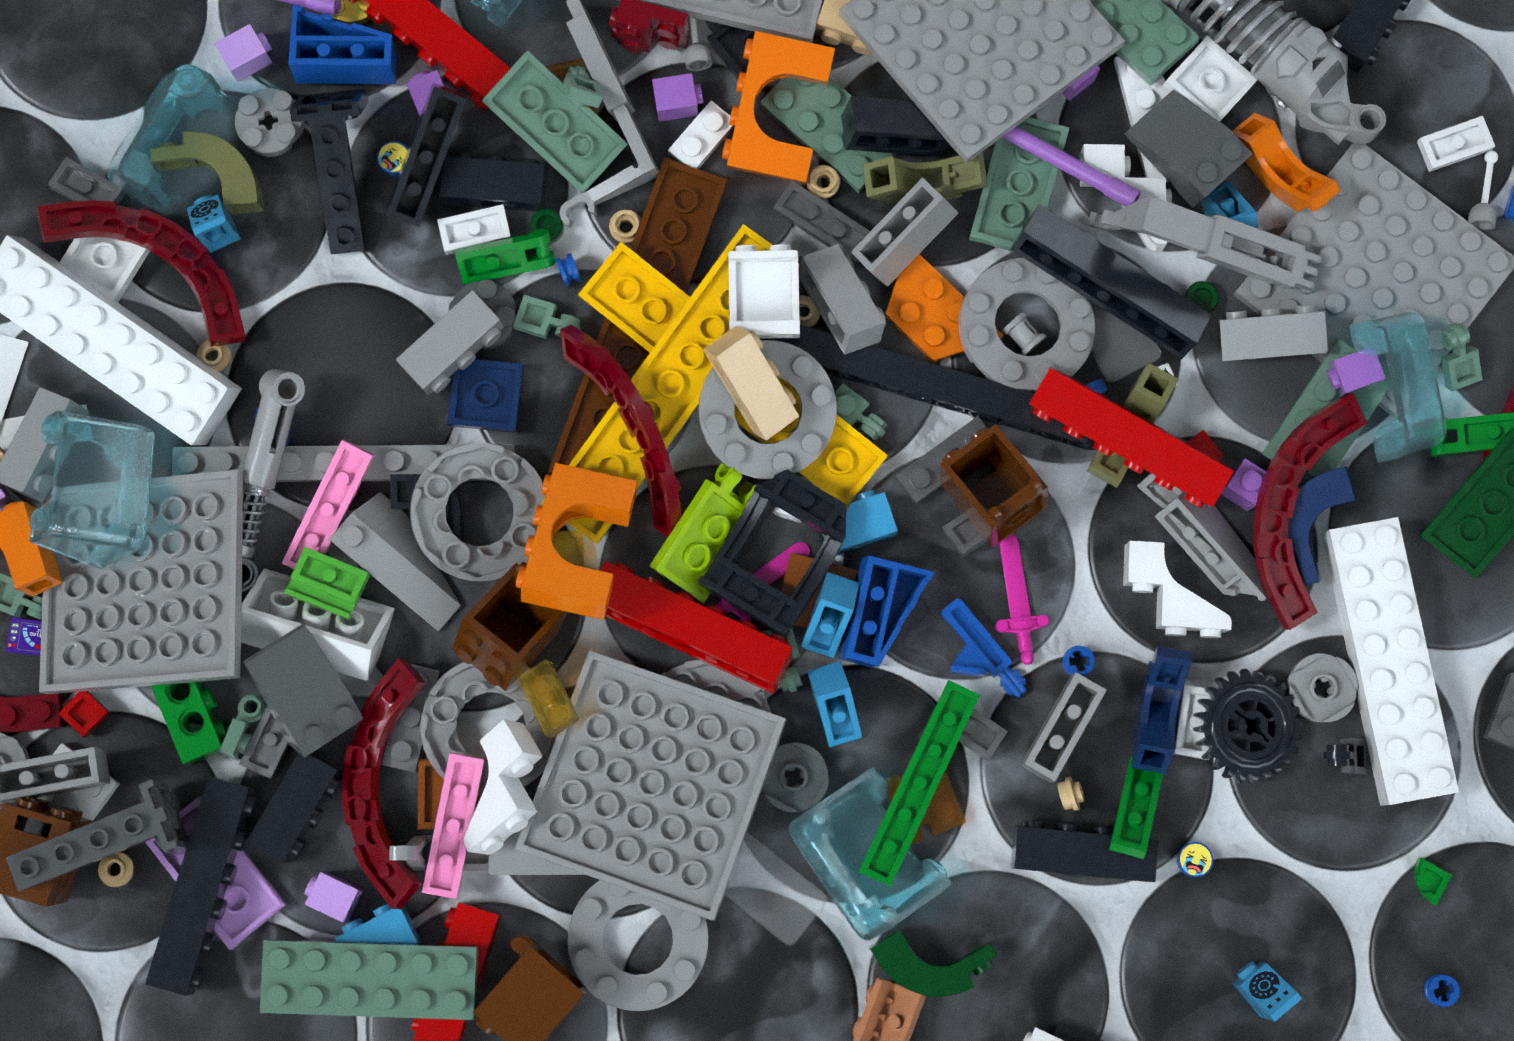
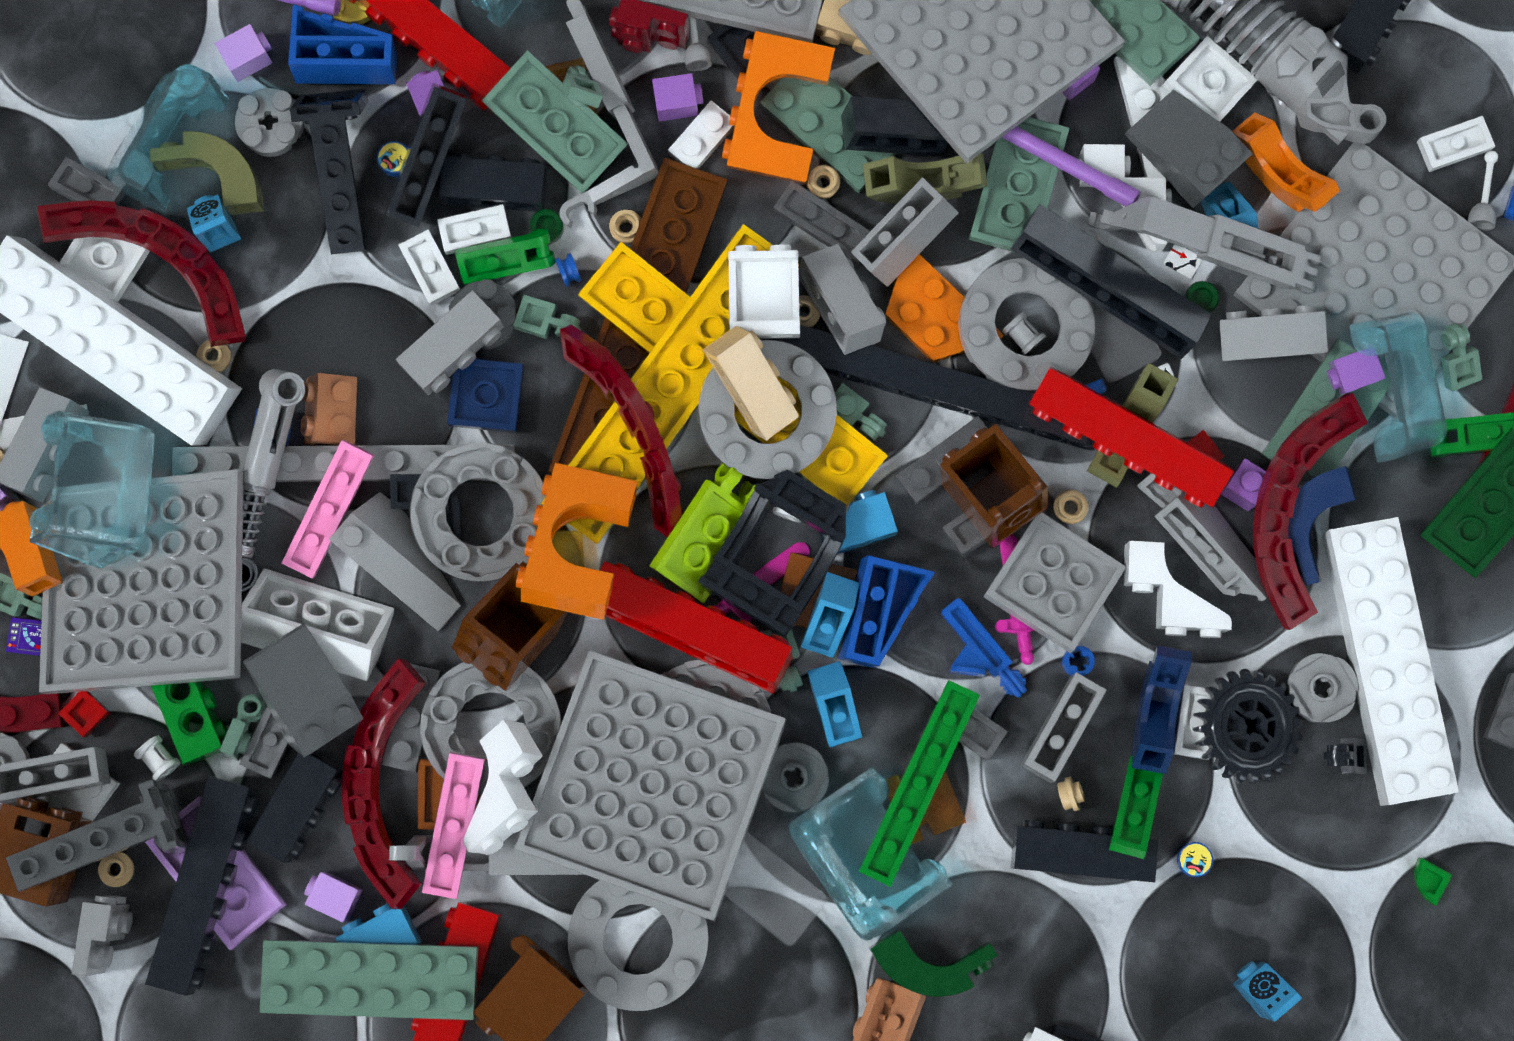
bright green plate [284,547,370,621] -> none
clear yellow plate [517,659,580,738] -> none
blue bush [1423,974,1460,1007] -> none
none -> light grey plate [71,895,133,976]
none -> white bush [134,735,181,781]
none -> nougat bracket [300,373,357,445]
none -> white plate [398,230,460,306]
none -> light grey plate [983,513,1126,653]
none -> tan plate [1053,490,1088,524]
none -> white sticker [1164,244,1202,279]

